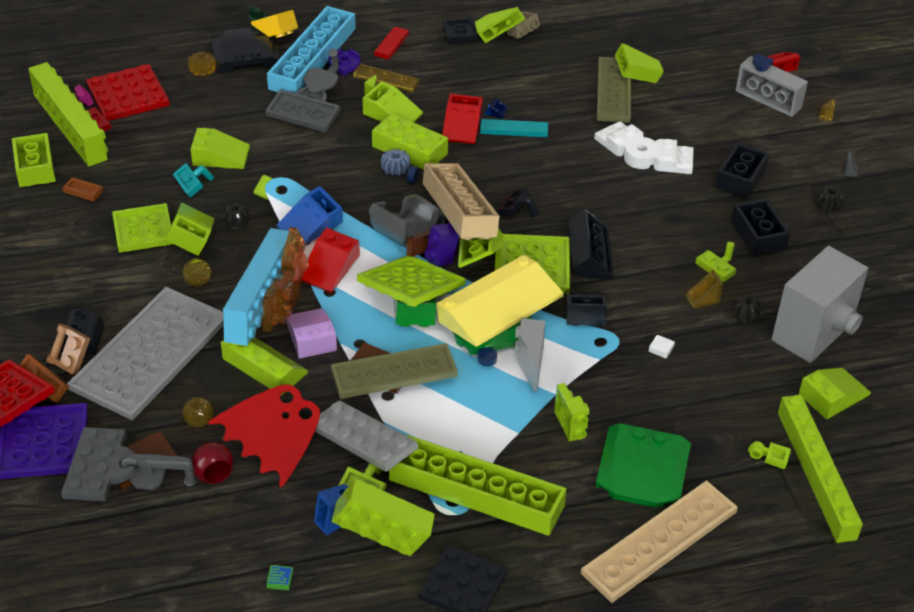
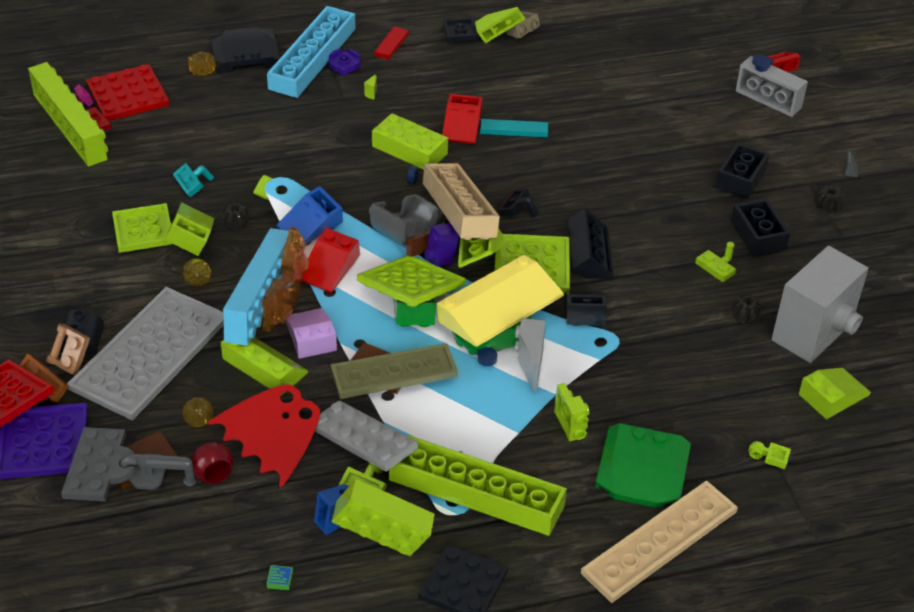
lime brick [12,133,56,187] -> none
dark orange plate [62,177,103,202] -> none
lime slope [190,128,250,169] -> none
clear green slope [249,5,267,21] -> none
yellow slope [251,10,298,38] -> none
dark grey plate [265,48,341,133] -> none
clear yellow tile [353,64,419,92] -> none
lime slope [363,81,423,123] -> none
sand blue gear [381,149,410,176] -> none
clear blue slope [484,98,508,119] -> none
white plate [594,121,693,174] -> none
olive plate [597,57,631,123] -> none
lime slope [615,43,664,83] -> none
white tile [648,335,675,358] -> none
clear yellow slope [685,270,723,308] -> none
lime brick [778,395,863,543] -> none
clear yellow slope [819,98,836,122] -> none

